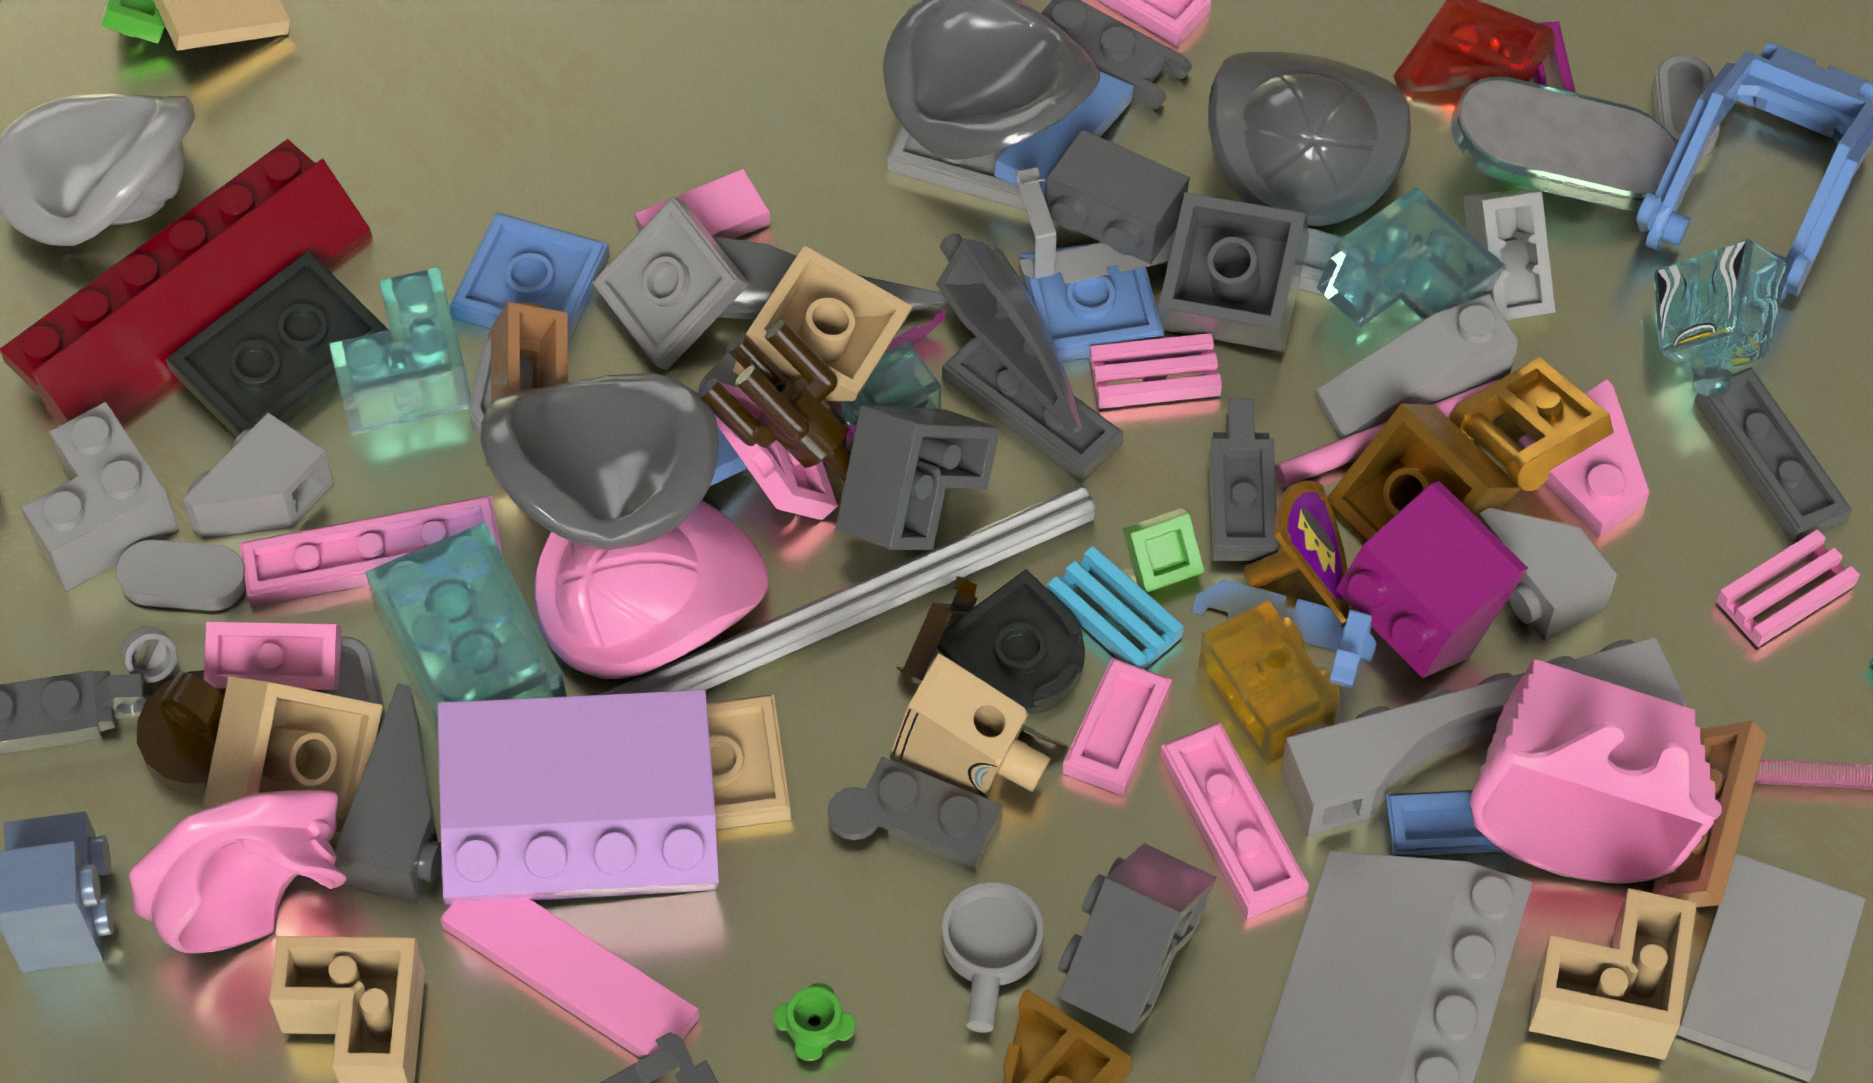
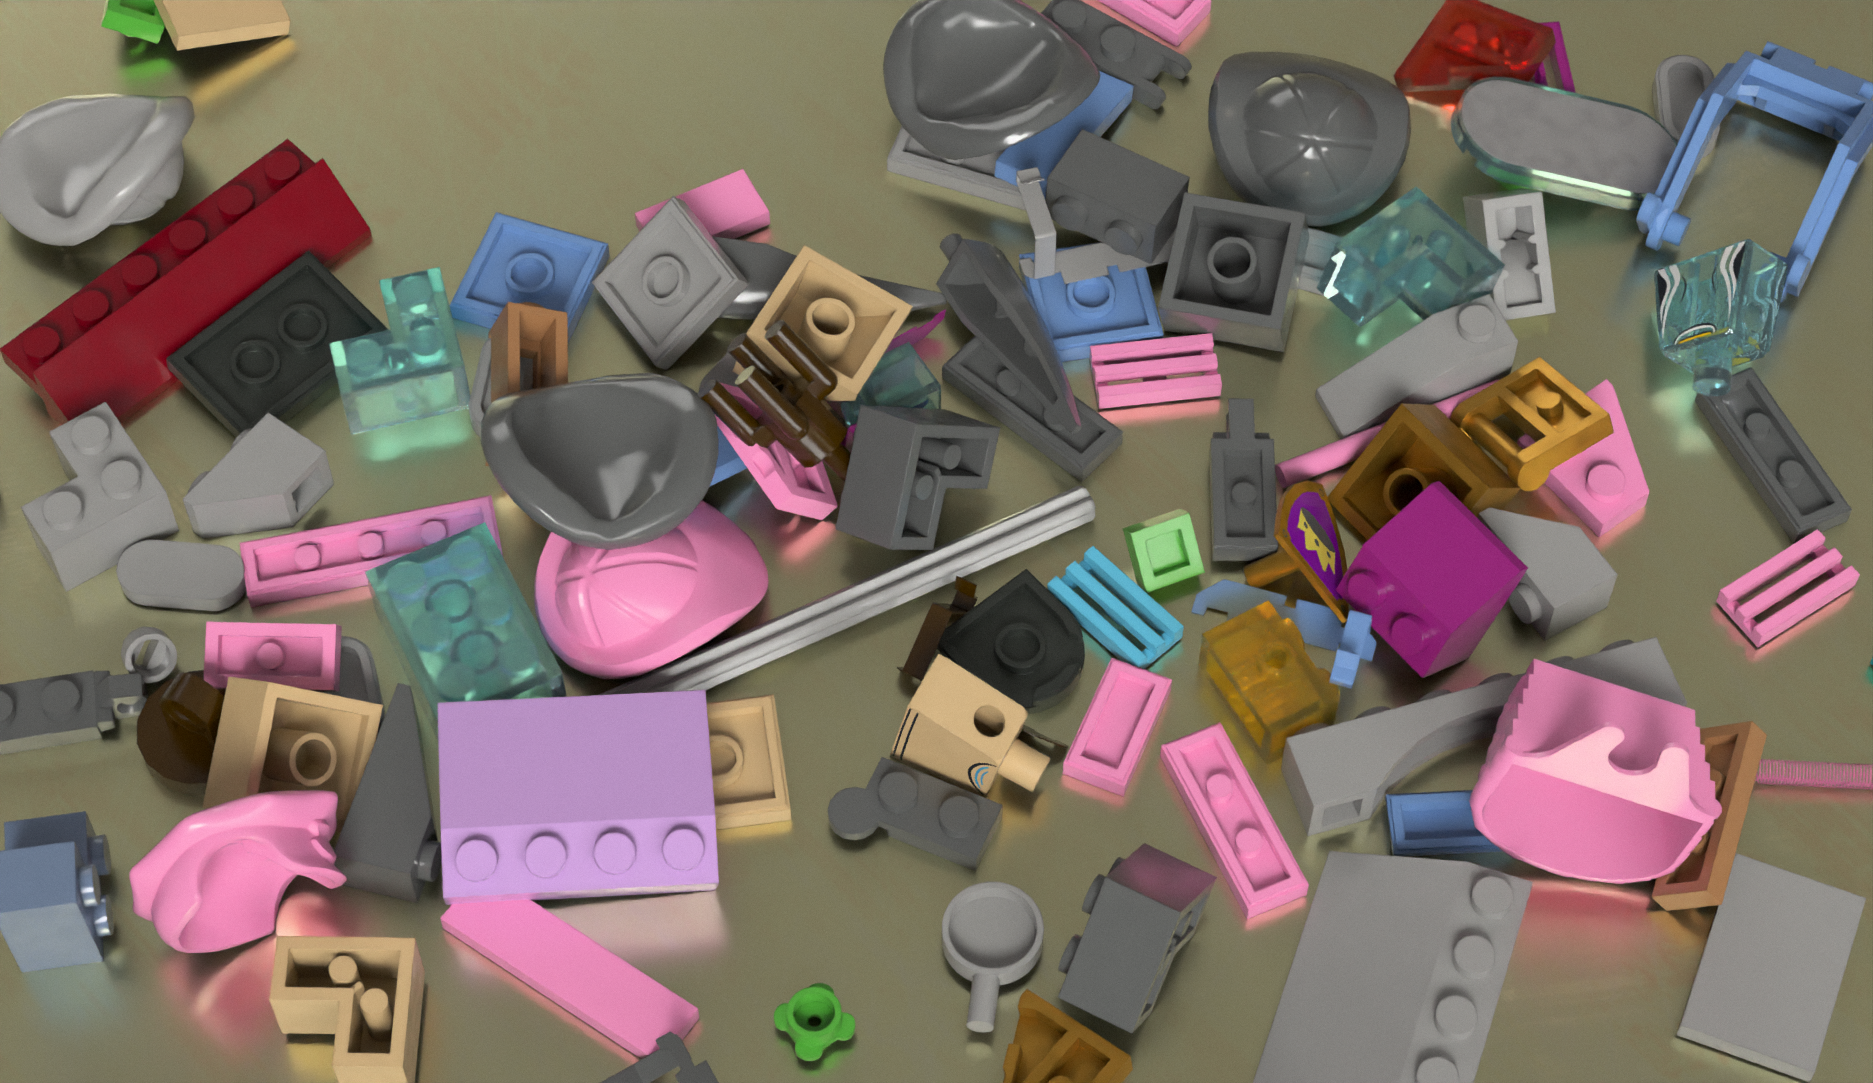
tan brick [1528,888,1697,1060] -> none

